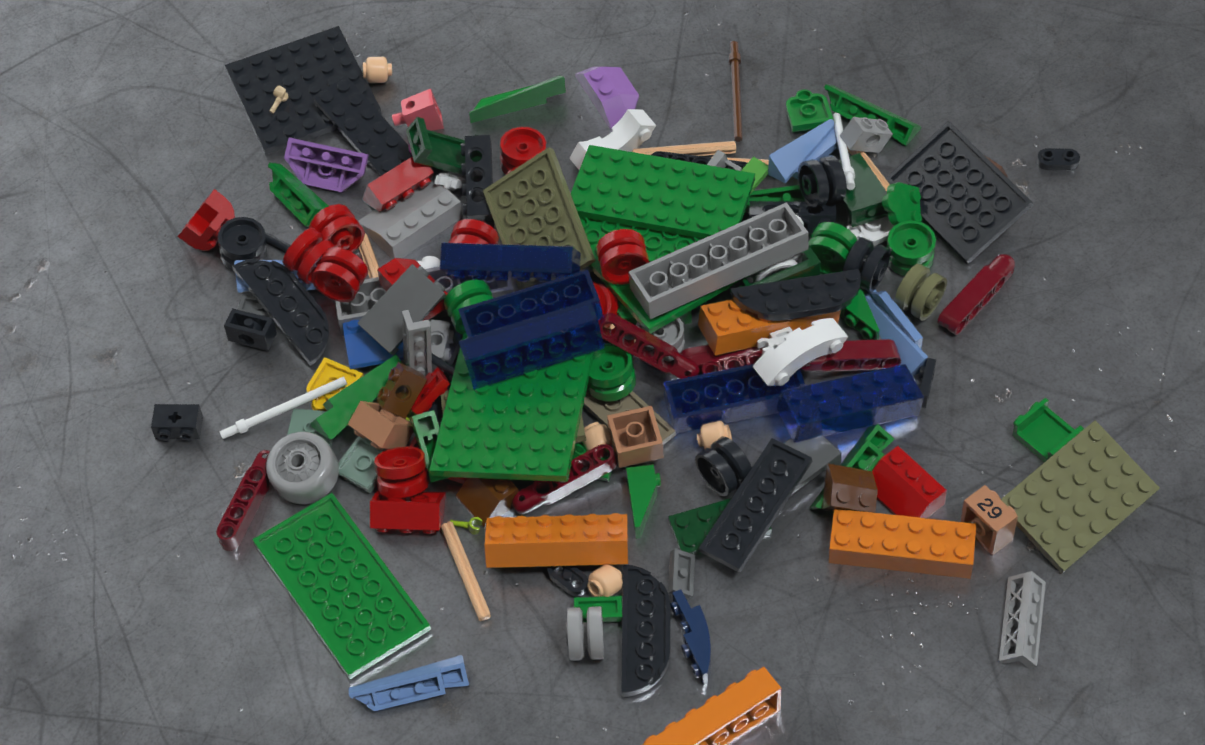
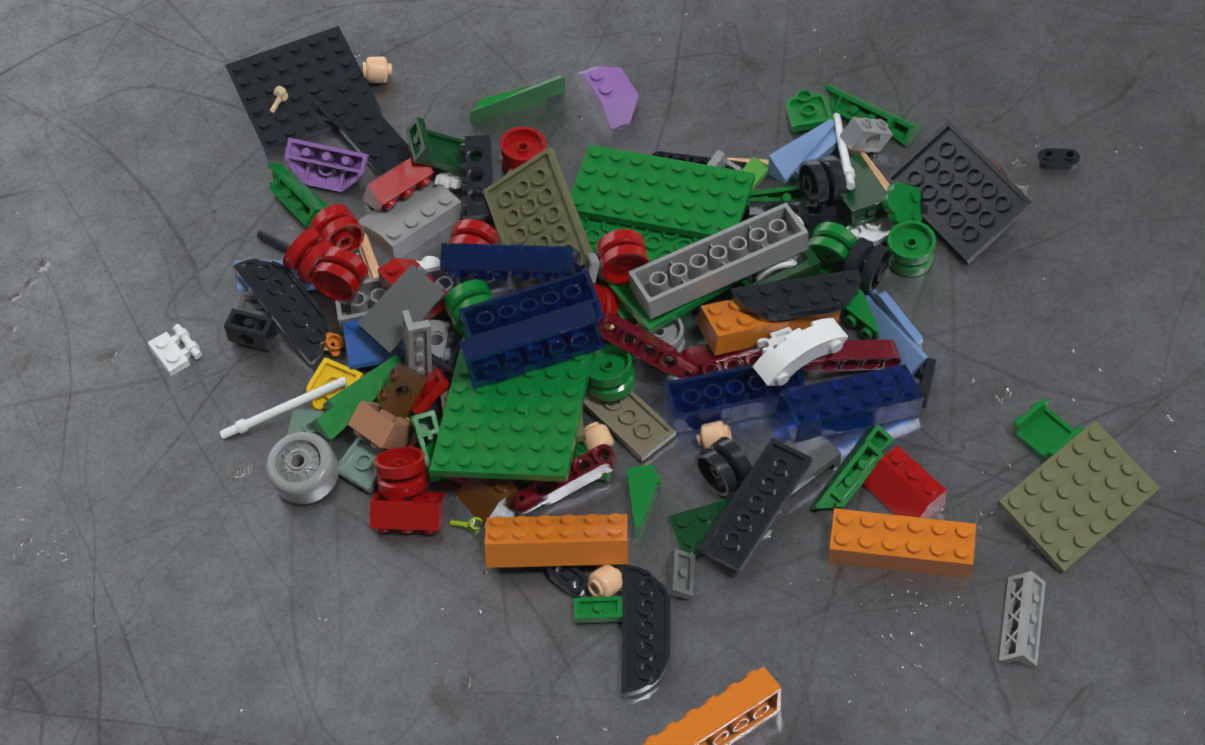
black brick [151,404,203,441] -> none
red brick [177,189,235,251] -> none
dark red piece [216,450,270,551] -> none
black wheel [218,217,267,271] -> none
green plate [252,493,431,679] -> none
medium blue wedge [349,655,469,711] -> none
coral torso [392,89,444,131] -> none
light nougat axle [441,521,491,621] -> none
light grey wheel [566,606,604,661] -> none
white brick [570,109,656,170] -> none
nougat brick [607,406,664,468] -> none
light nougat axle [632,141,736,156] -> none
dark blue slope [670,589,711,685] -> none
reddish brown bar [729,41,742,142] -> none
reddish brown slope [822,464,878,513] -> none
olive wheel [894,264,947,321] -> none
dark red piece [937,254,1015,335] -> none
nougat brick [961,485,1018,556] -> none
none -> white plate [148,324,202,376]
none -> orange plate [320,332,346,357]
none -> light grey tile [584,253,600,283]

